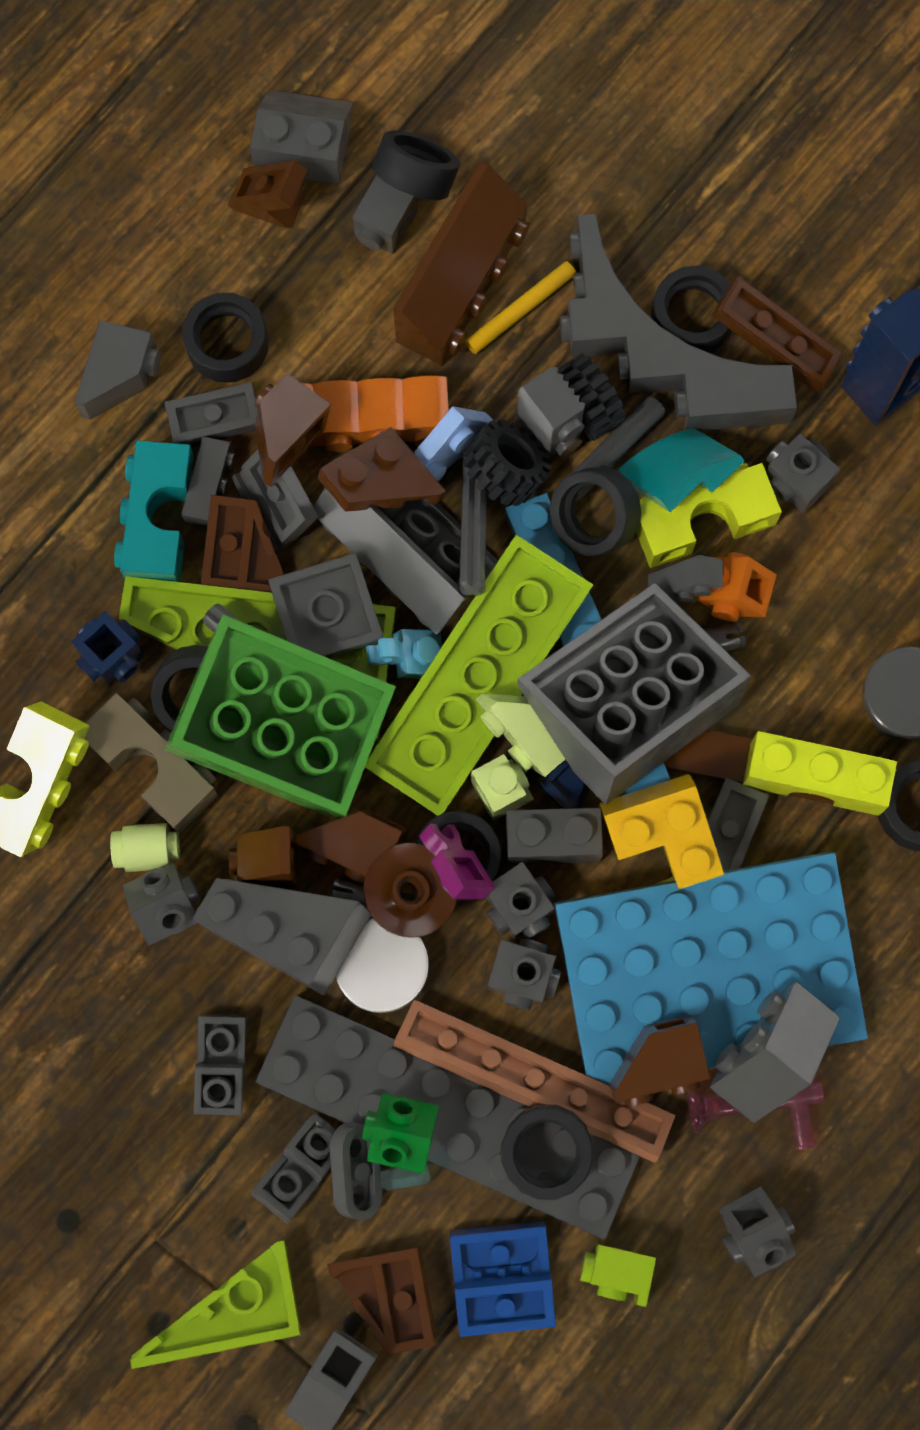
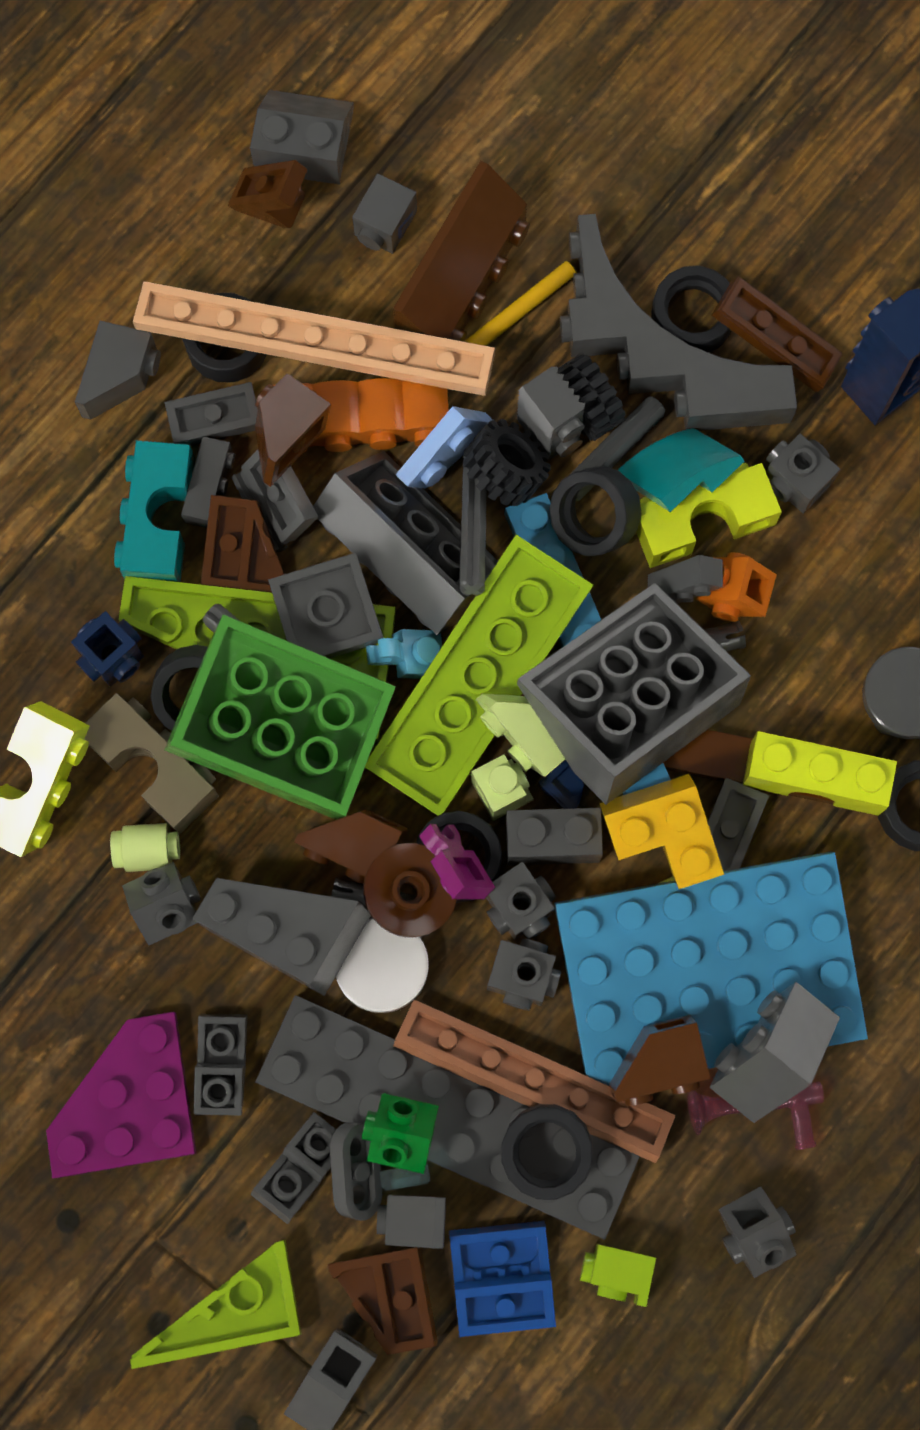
reddish brown slope [229,826,297,888] -> none
reddish brown wing [317,427,446,512] -> none
black tyre [372,130,461,200] -> none
none -> magenta plate [46,1012,197,1179]
none -> light nougat plate [133,281,495,396]
none -> dark grey slope [377,1195,446,1249]

